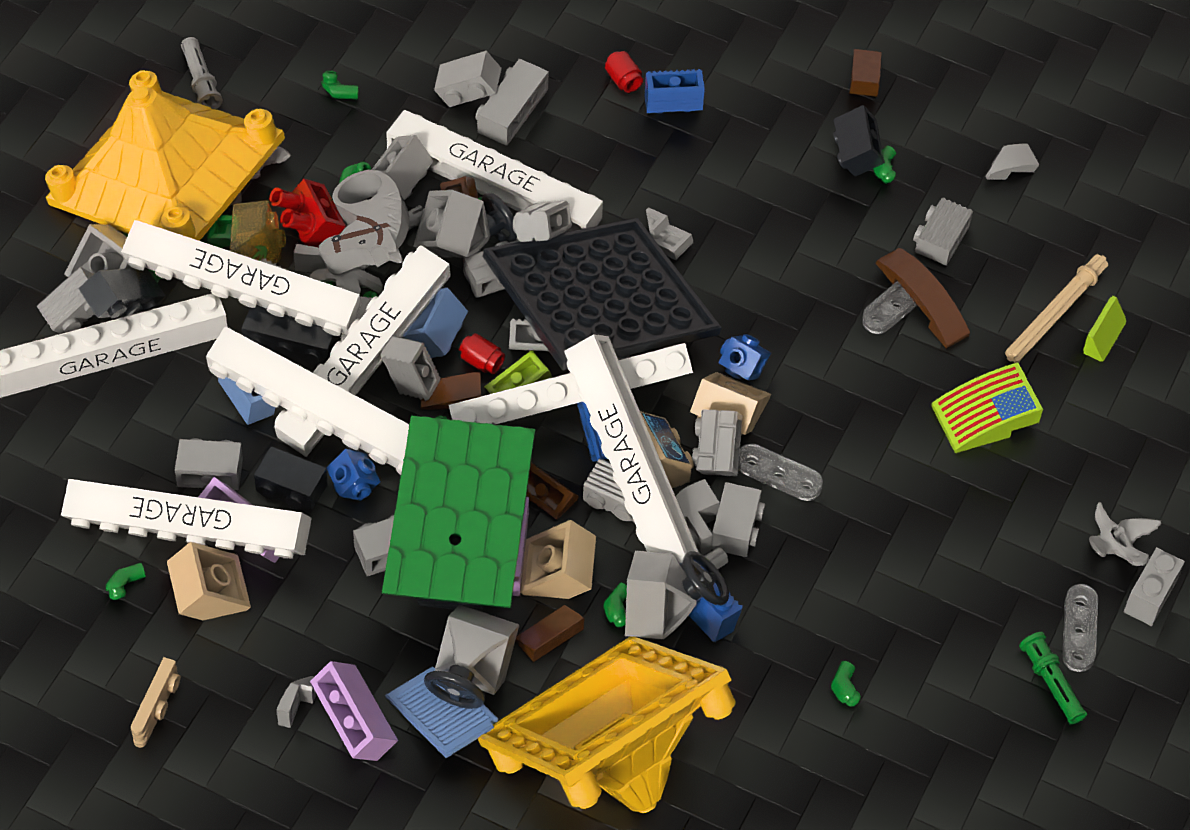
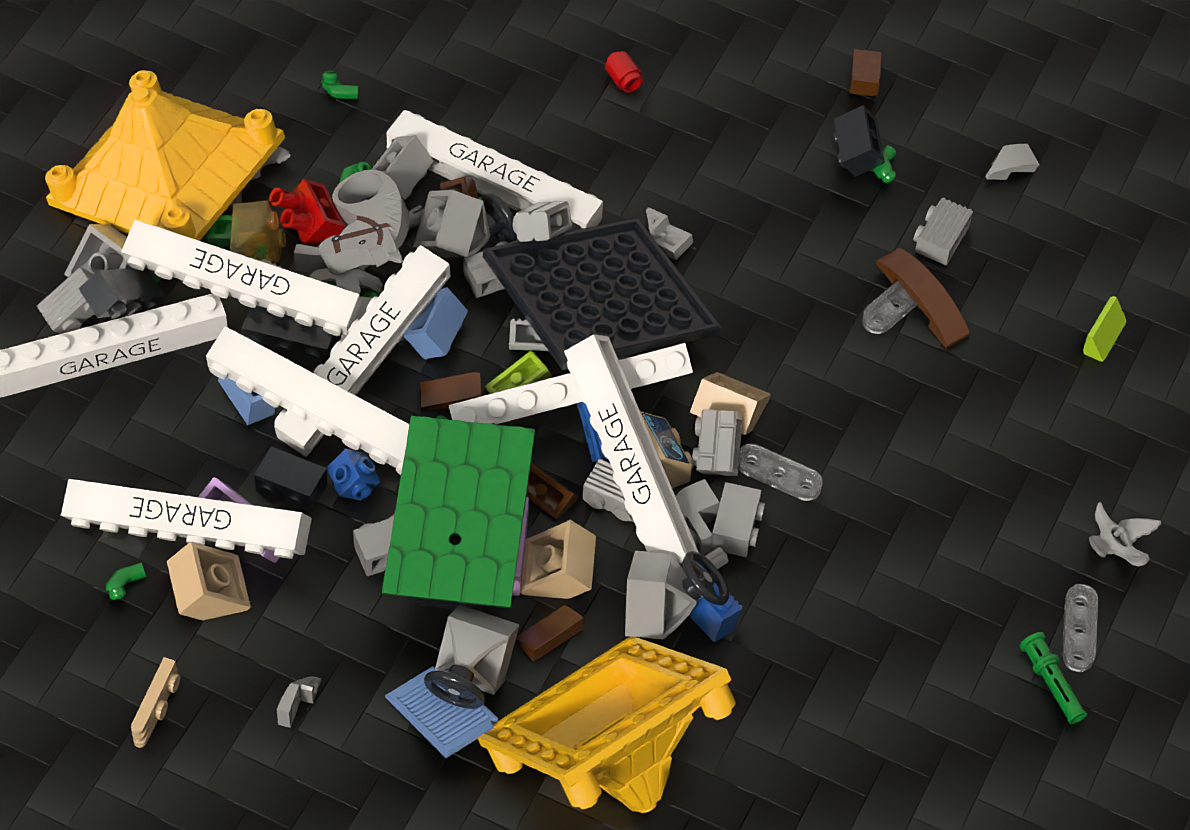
light grey brick [175,438,243,490] -> none
light grey pin [181,37,223,109] -> none
lavender brick [310,661,398,761] -> none
light grey brick [381,336,441,401] -> none
light grey brick [434,51,501,107] -> none
red brick [459,333,505,374] -> none
light grey brick [475,59,549,146] -> none
green arm [604,583,627,627] -> none
blue brick [644,69,705,113] -> none
blue brick [718,334,771,380] -> none
green arm [831,661,861,707] -> none
lime slope [931,362,1043,453] -> none
tan axle [1005,254,1108,363] -> none
light grey brick [1124,547,1185,626] -> none

